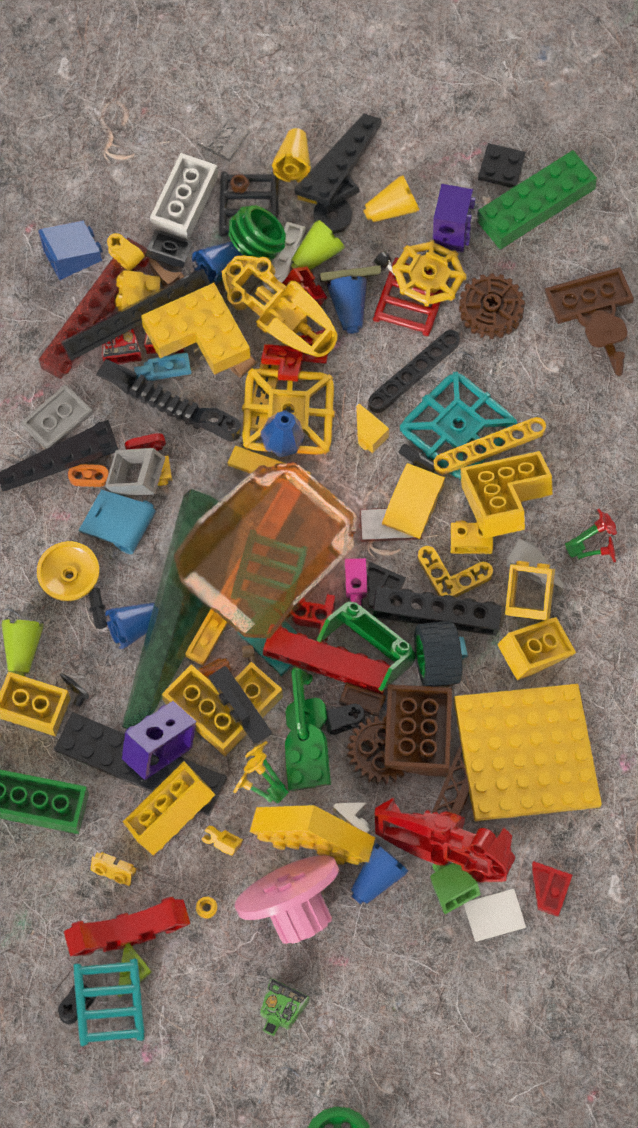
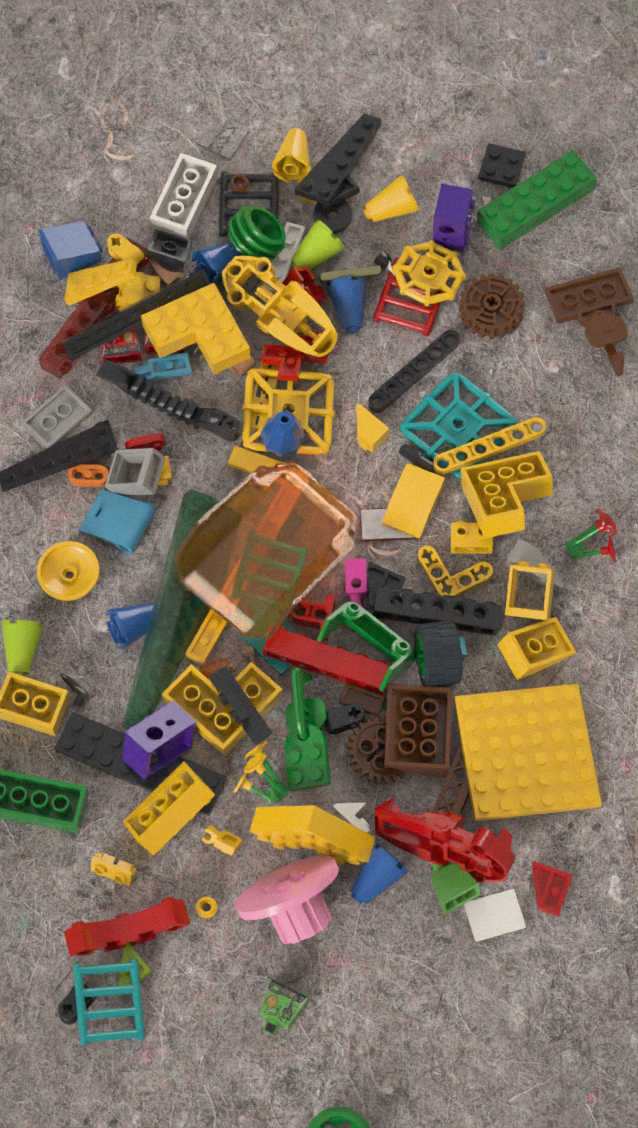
black axle [88,588,107,630] -> none
none -> yellow wing [64,259,137,306]

